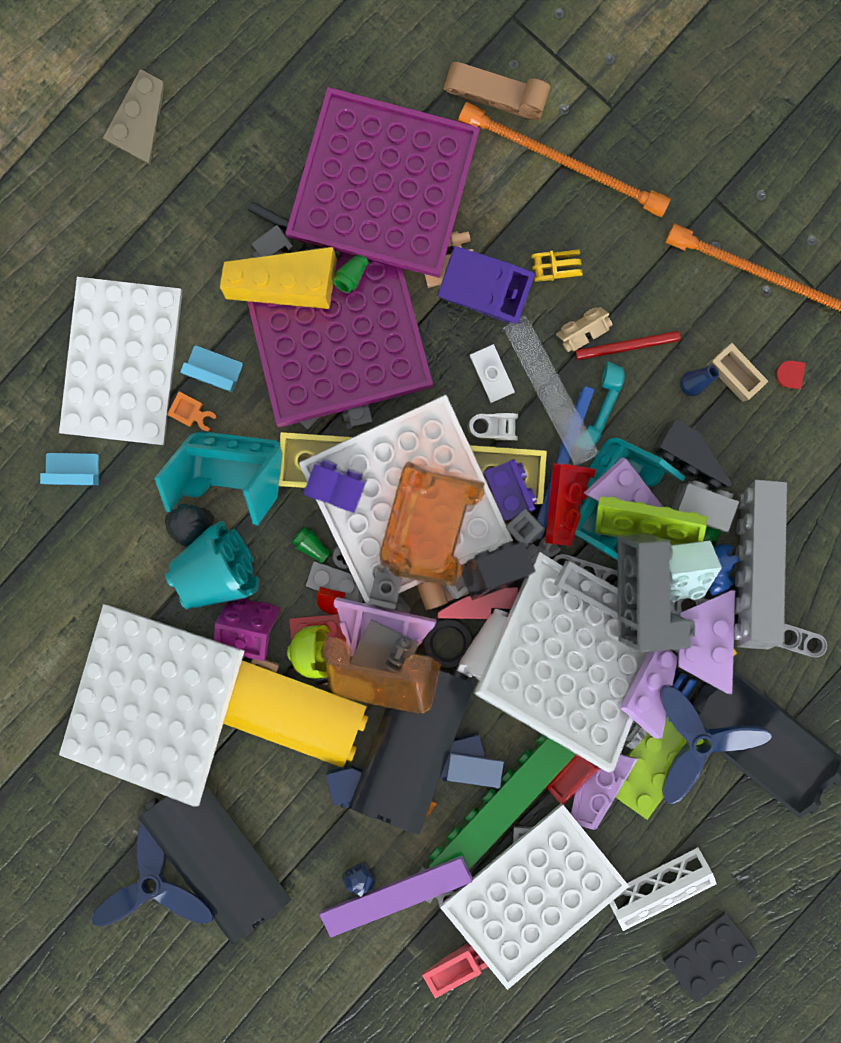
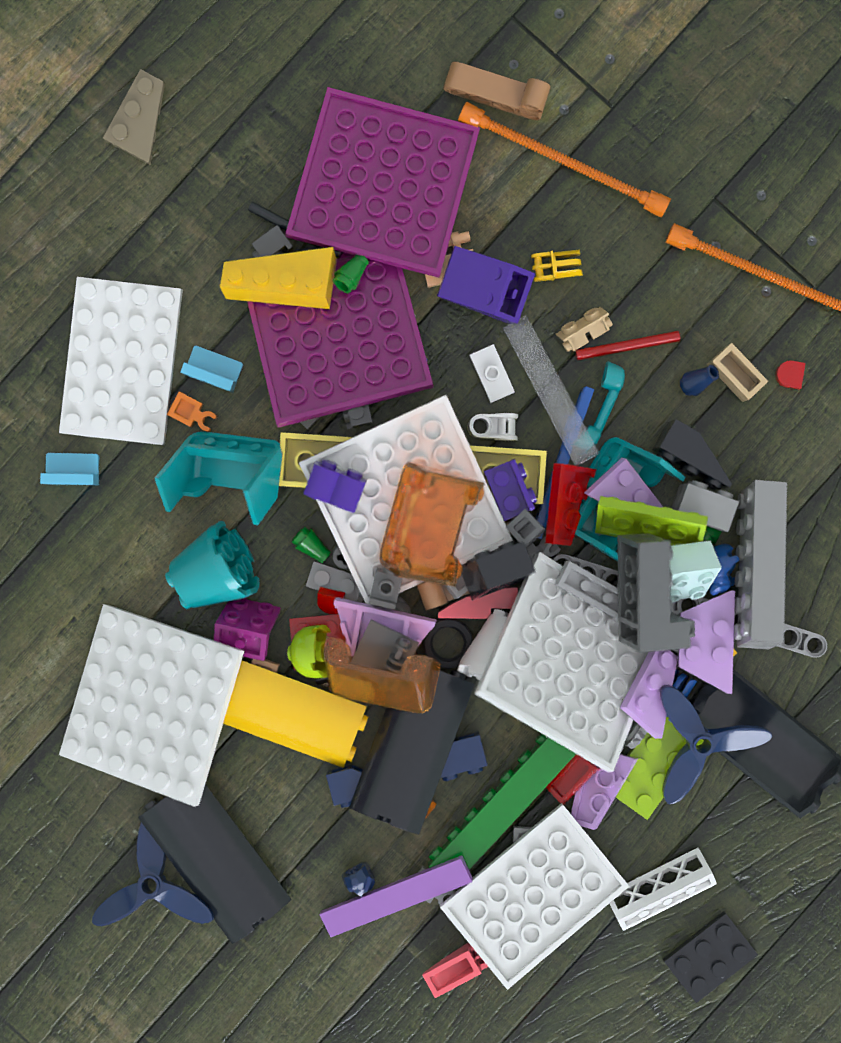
black hair [165,503,214,547] -> none
sand blue tile [447,753,504,788] -> none

